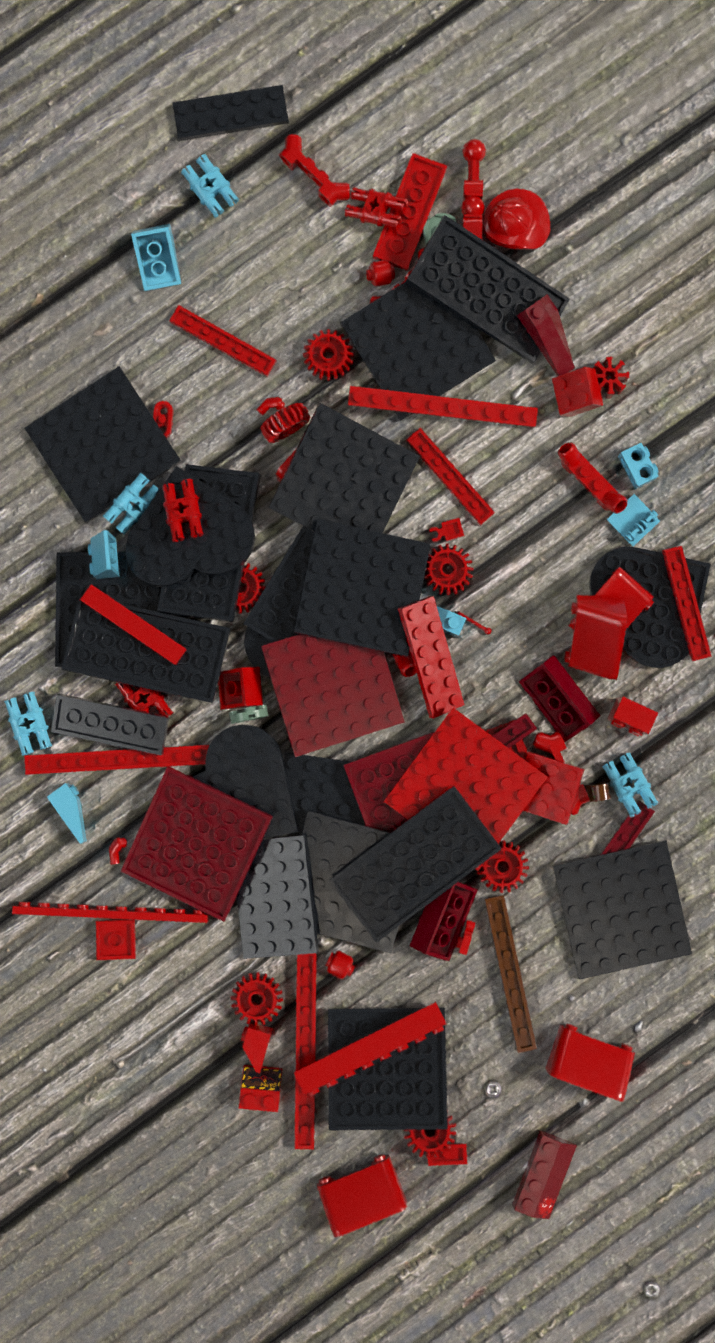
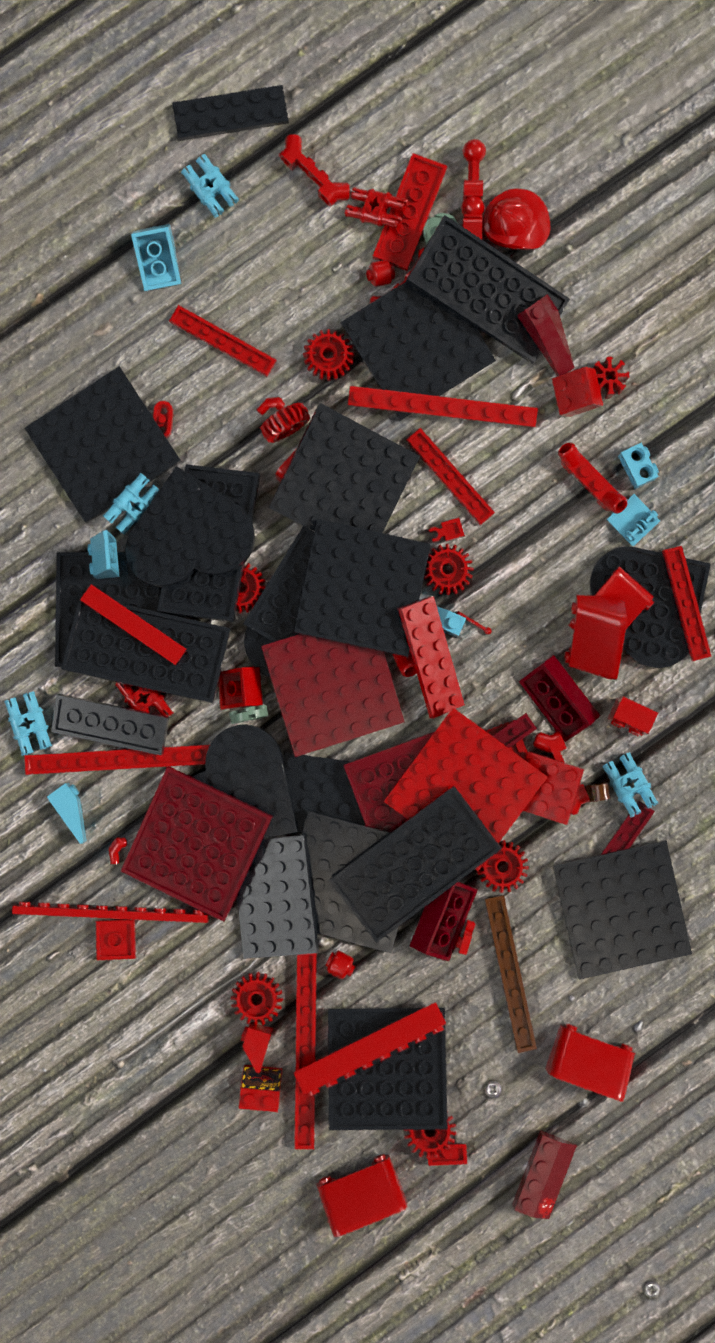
red pin [162,479,203,542] -> none

